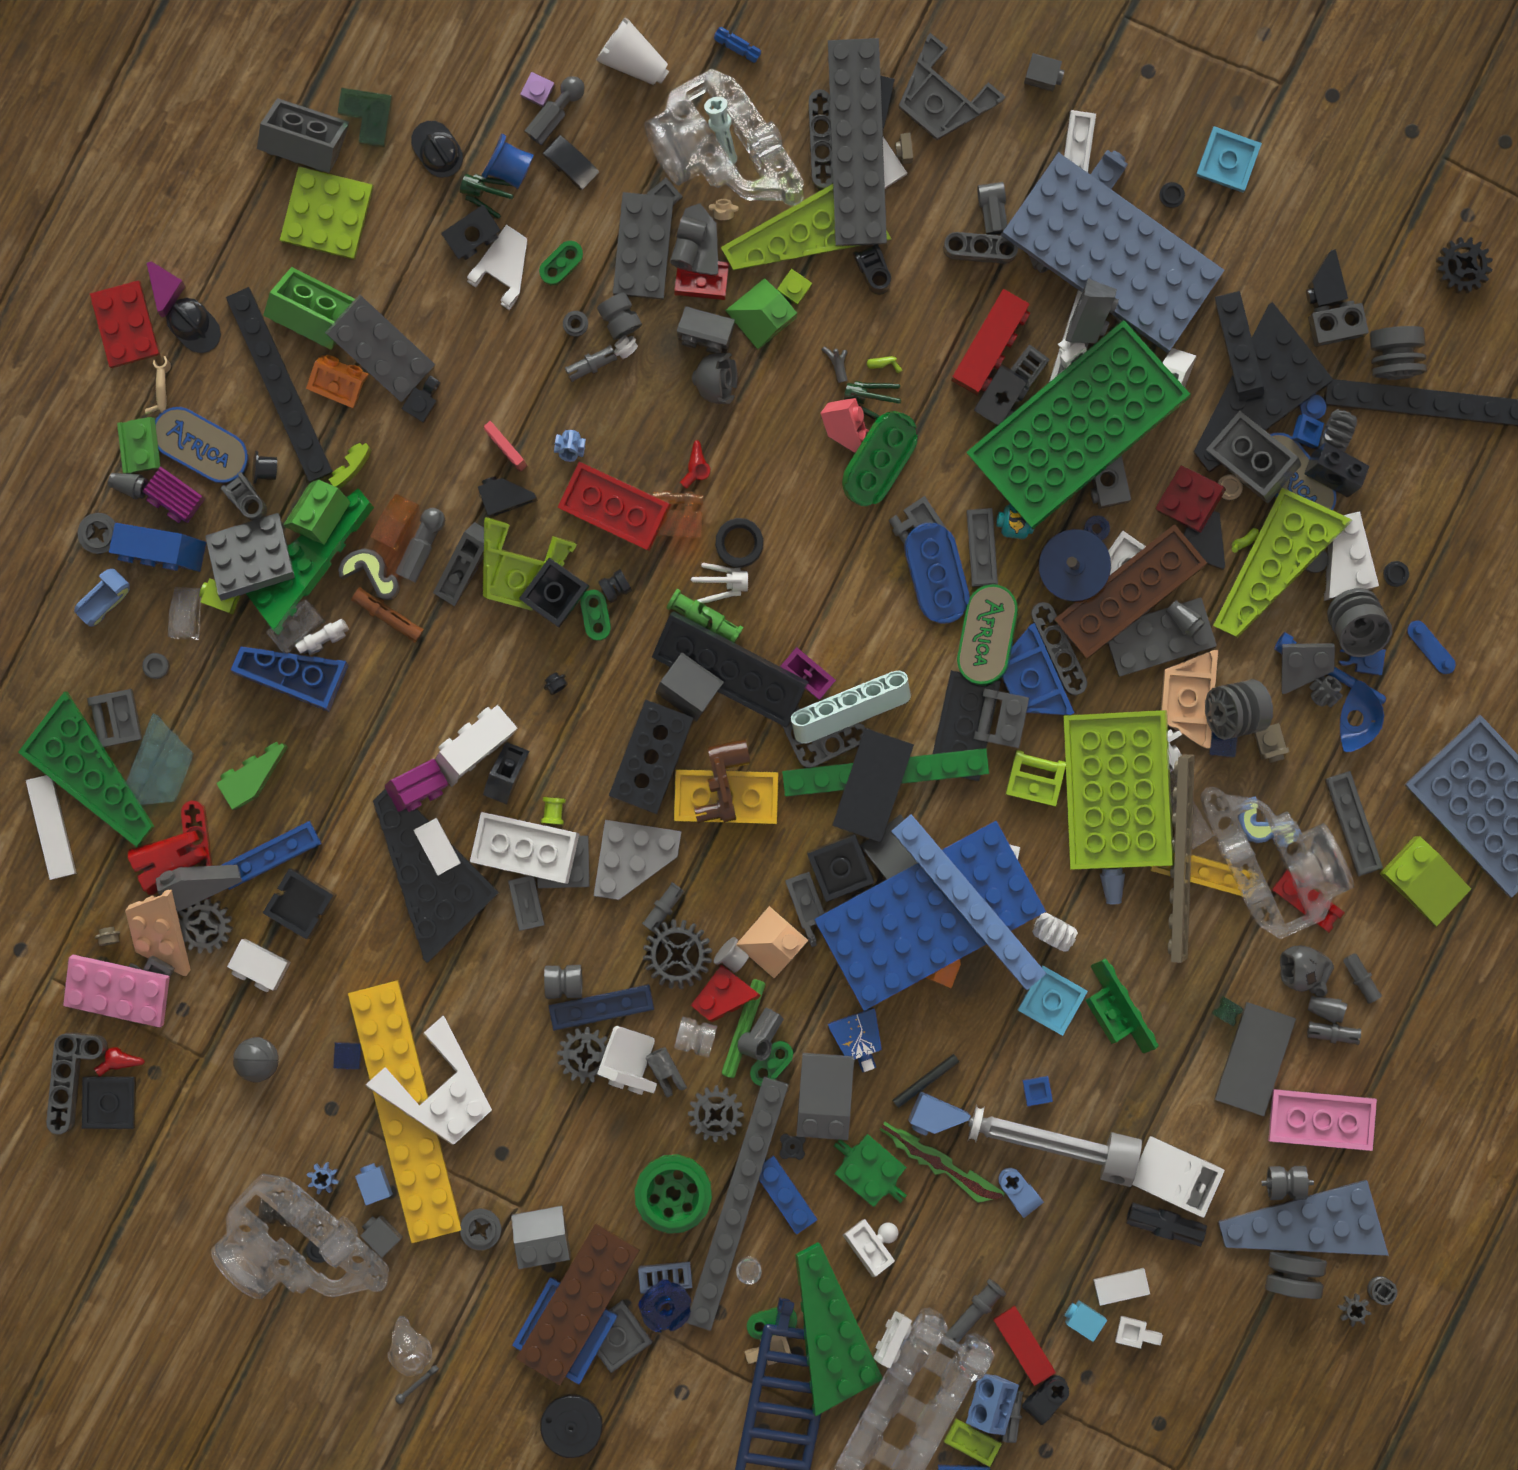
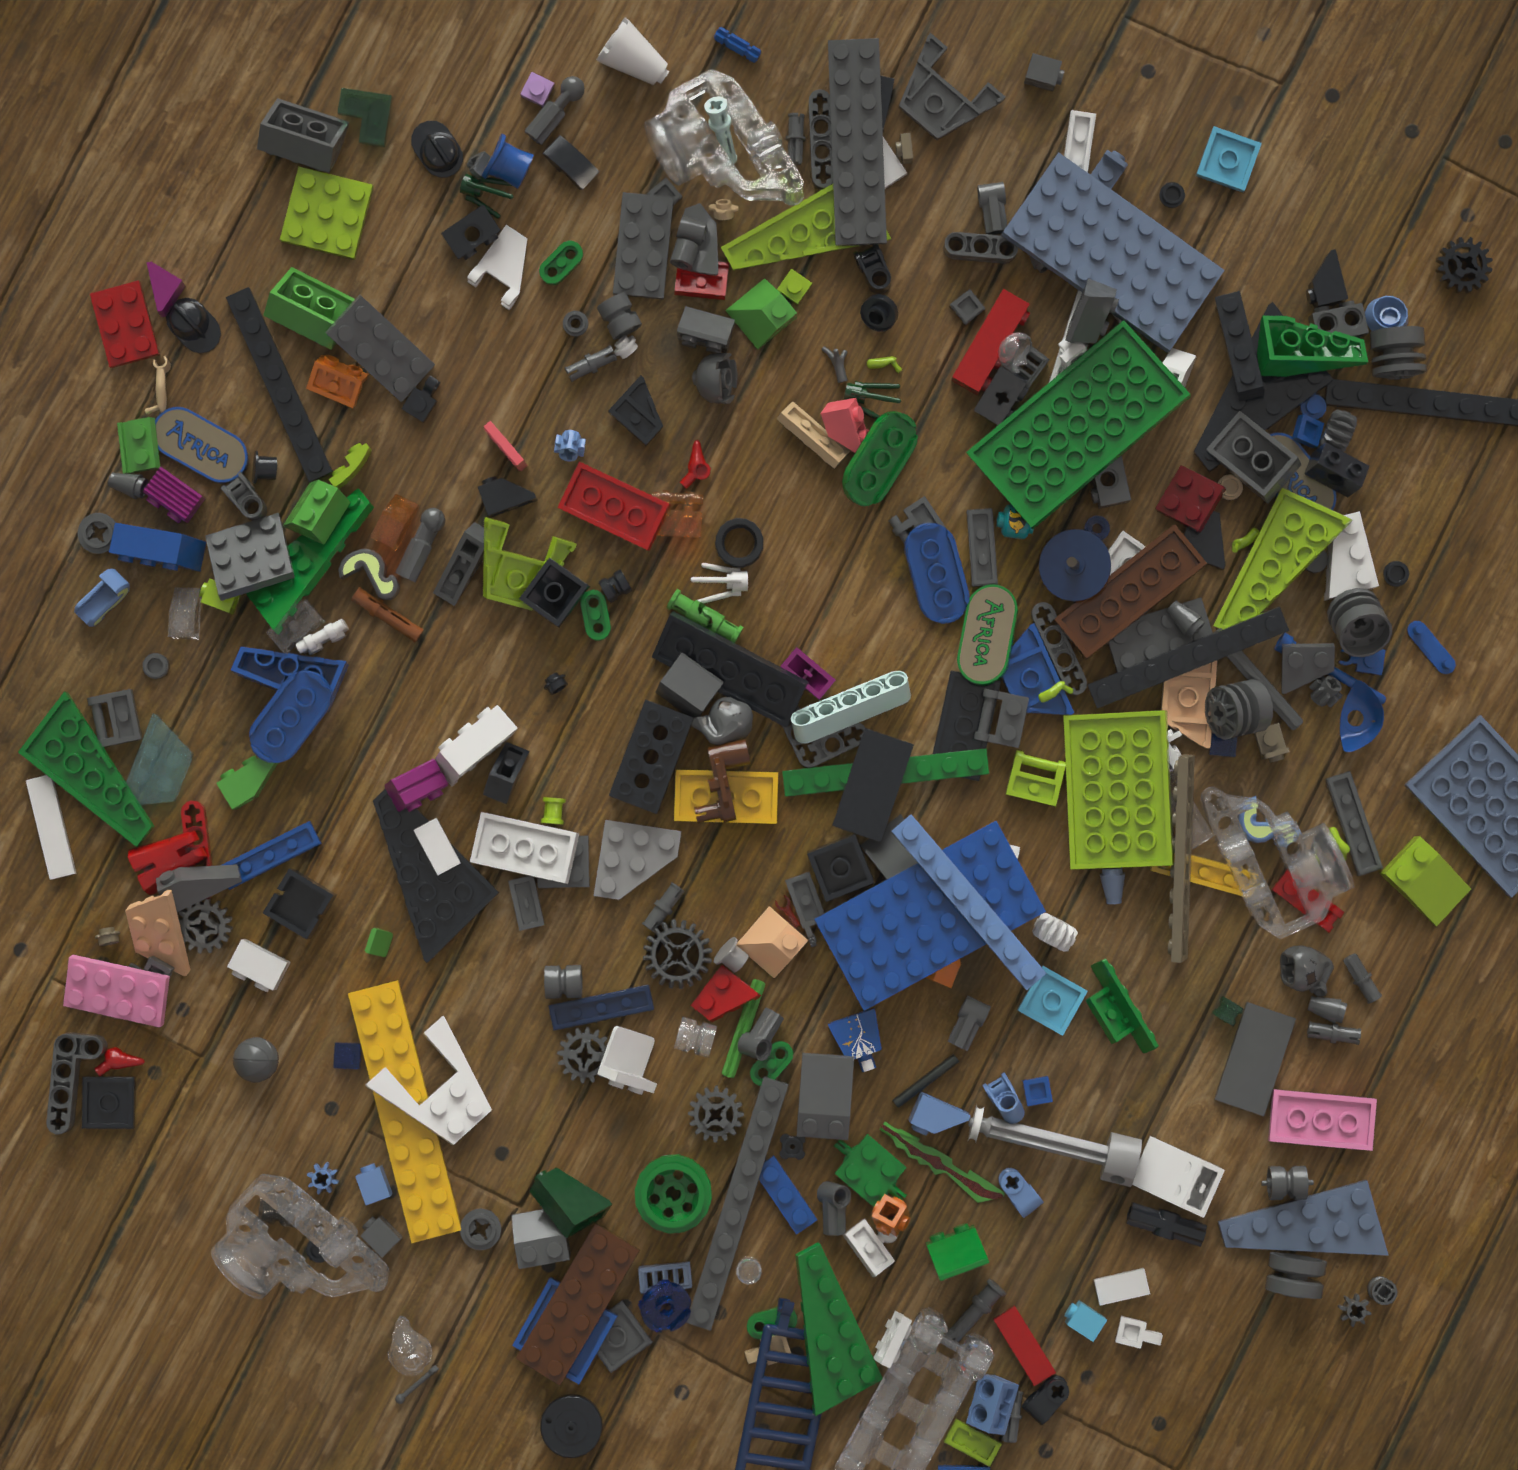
dark grey hinge [646,1047,687,1098] -> none
none -> blue tile [249,670,332,763]
none -> bright green slope [365,928,393,957]
none -> dark grey tile [467,151,491,177]
none -> dark green slope [529,1167,612,1239]
none -> black wing [608,375,663,446]
none -> dark grey piece [691,697,753,745]
none -> clear red hand [775,895,800,928]
none -> tan plate [777,402,850,469]
none -> dark grey axle [785,113,806,165]
none -> dark grey piece [817,1181,851,1236]
none -> black plate [860,294,899,332]
none -> orange brick [871,1194,911,1237]
none -> green slope [925,1223,989,1281]
none -> dark grey piece [948,995,991,1051]
none -> dark grey tile [949,289,985,325]
none -> medium blue piece [982,1072,1025,1124]
none -> clear hair [998,332,1032,374]
none -> lime piece [1038,681,1073,703]
none -> black plate [1087,607,1289,709]
none -> dark grey axle [1214,628,1303,730]
none -> green wedge [1257,316,1368,376]
none -> lime piece [1327,827,1350,861]
none -> medium blue hat [1365,296,1408,331]

